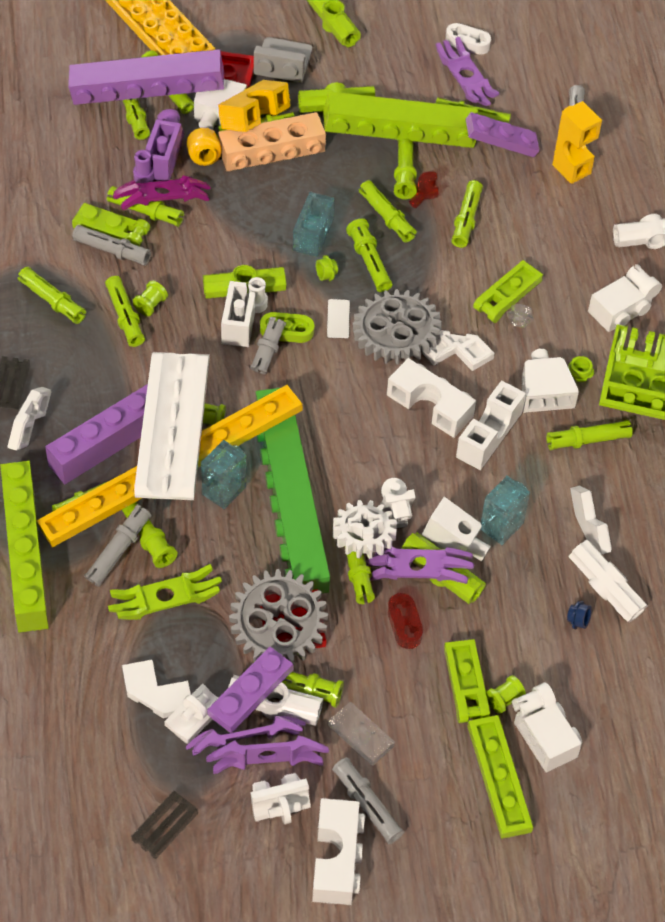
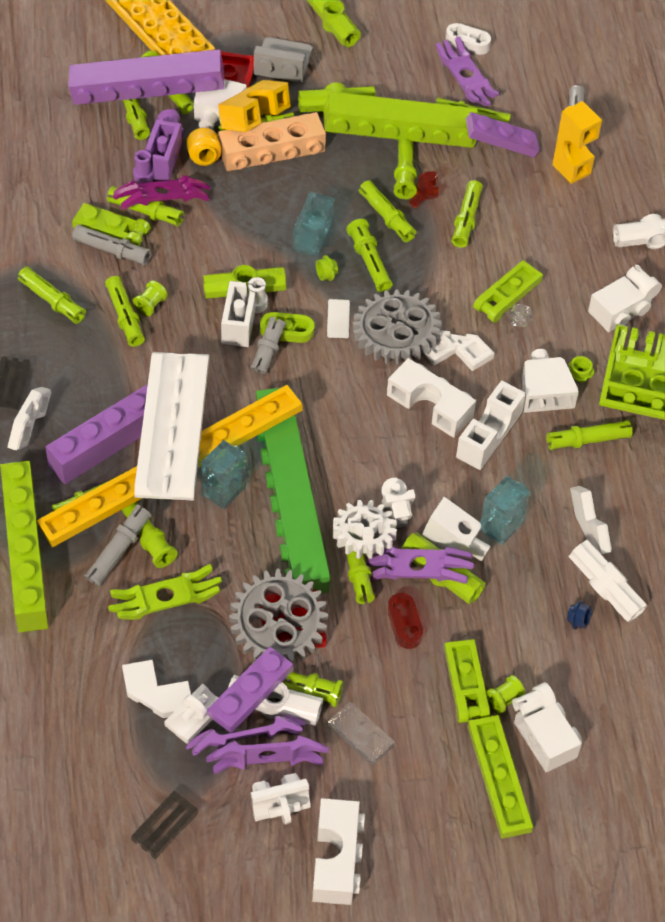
lime bush [203,403,226,425] -> none
light grey pin [332,757,404,844] -> none

